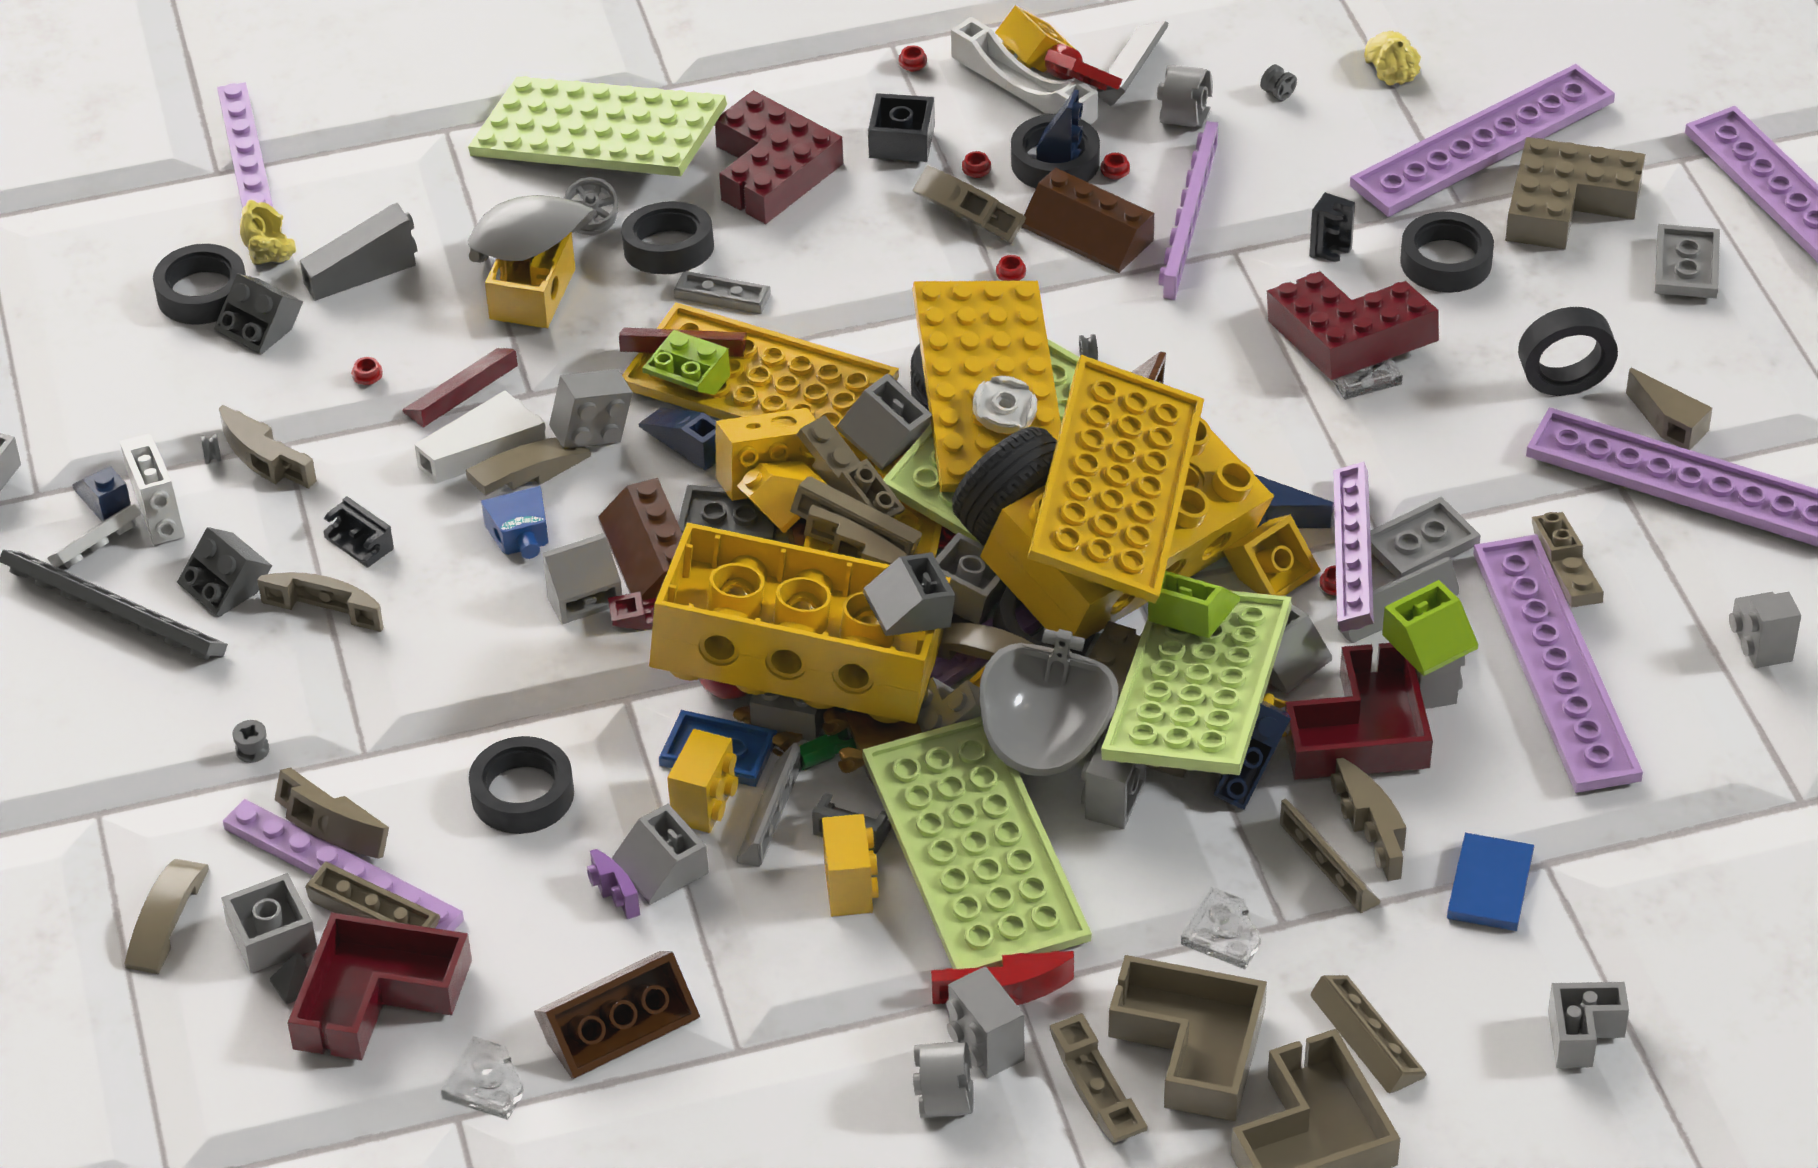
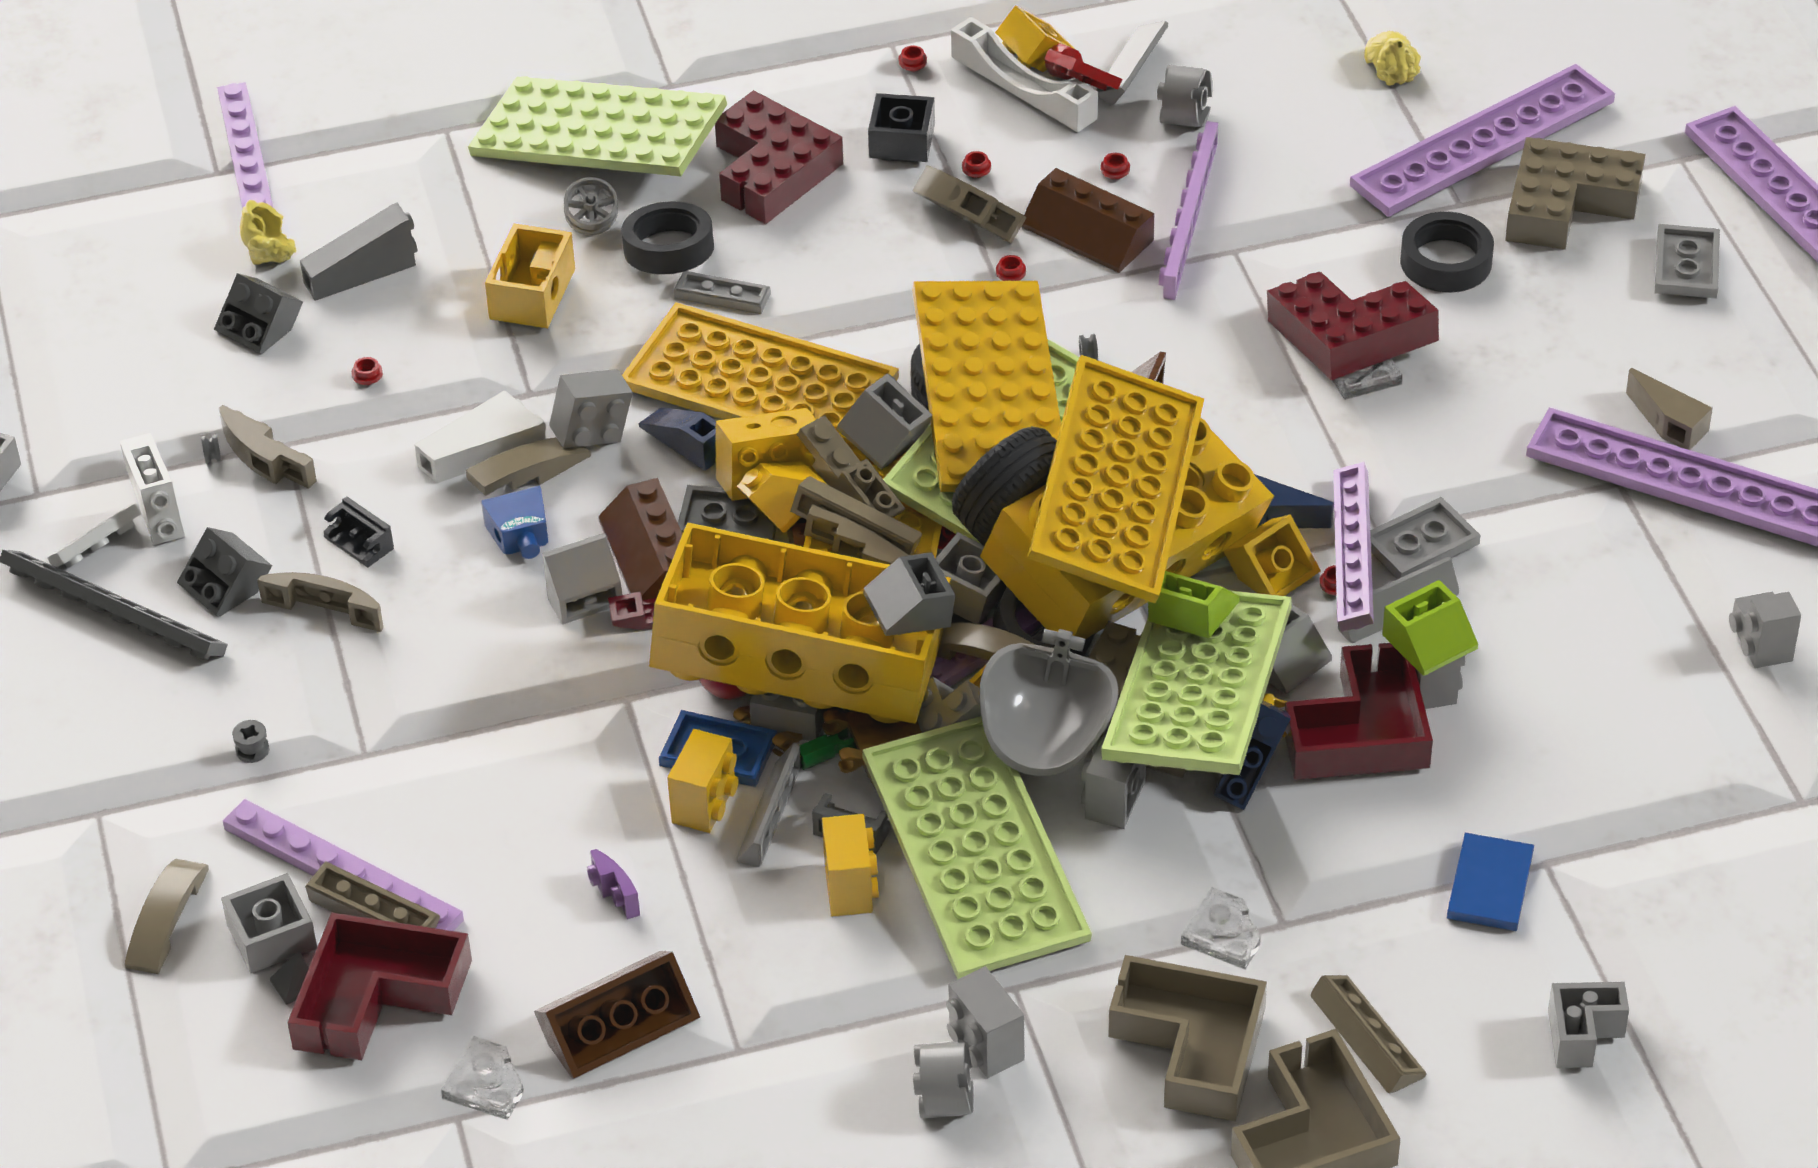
slope [72,466,131,522] -> none
black tyre [153,244,246,325] -> none
dark tan slope [274,767,389,859] -> none
dark red slope [403,348,518,428] -> none
light grey piece [468,195,597,263] -> none
black tyre [469,736,574,834] -> none
light grey slope [612,804,709,905] -> none
dark red slope [619,327,747,357] -> none
lime slope [642,330,730,395] -> none
red slope [931,951,1074,1005] -> none
white plate [973,376,1037,434] -> none
black tyre [1011,114,1100,189] -> none
dark blue slope [1036,89,1083,163] -> none
dark tan slope [1050,1013,1148,1143] -> none
dark grey wheel [1260,64,1297,101] -> none
dark tan slope [1280,798,1381,913] -> none
black hinge [1309,192,1355,262] -> none
dark tan slope [1331,758,1406,881] -> none
lavender plate [1473,534,1643,793] -> none
black tyre [1518,307,1618,396] -> none
dark tan slope [1532,512,1604,608] -> none

